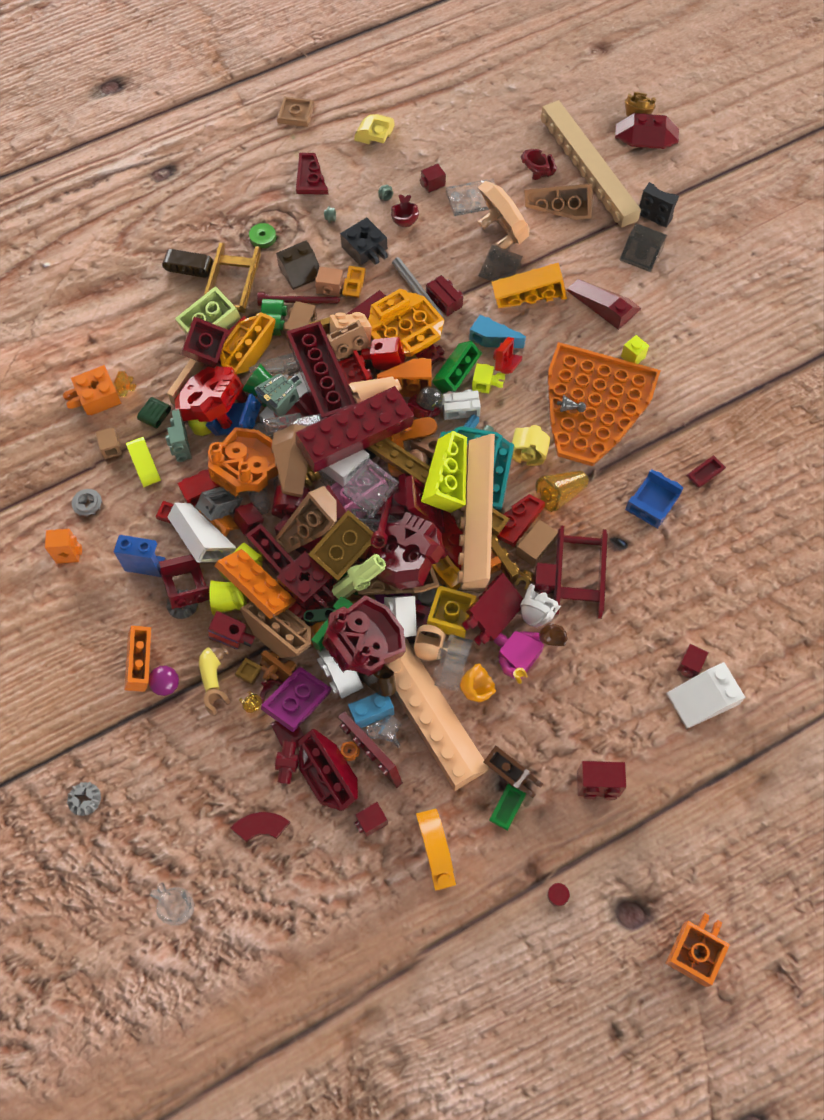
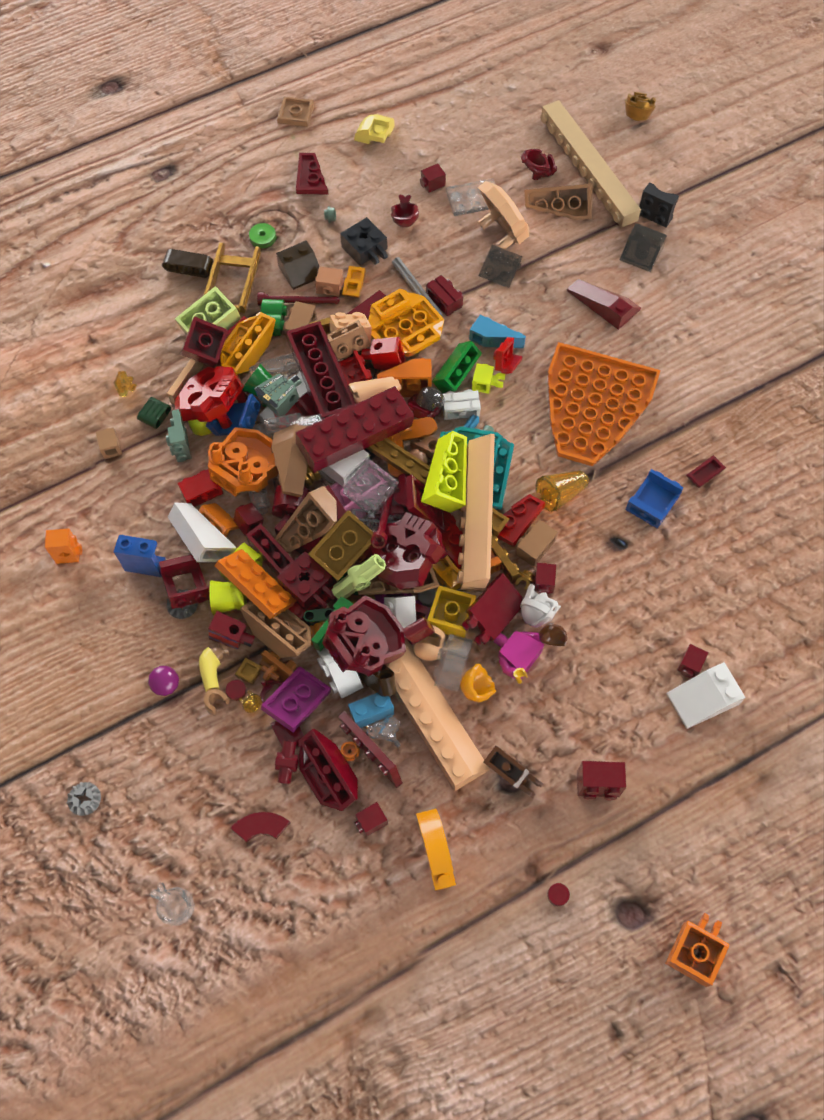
orange hinge [63,365,122,416] -> none
light grey gear [72,489,103,517] -> none
orange brick [124,626,151,692] -> none
neon yellow beam [126,437,161,487] -> none
red tile [156,501,174,524] -> none
dark grey hinge [196,487,243,521] -> none
sand green plate [378,185,393,201] -> none
dark red bracket [415,344,446,365] -> none
green tile [489,784,526,831] -> none
light orange wedge [492,262,567,308] -> none
light yellow brick [512,425,550,466] -> none
dark red piece [553,525,608,619] -> none
dark grey piece [557,395,586,412] -> none
dark red wedge [615,113,679,149] -> none
neon yellow brick [621,335,649,364] -> none
none -> dark red tile [226,680,247,701]
none -> dark red piece [402,617,435,644]

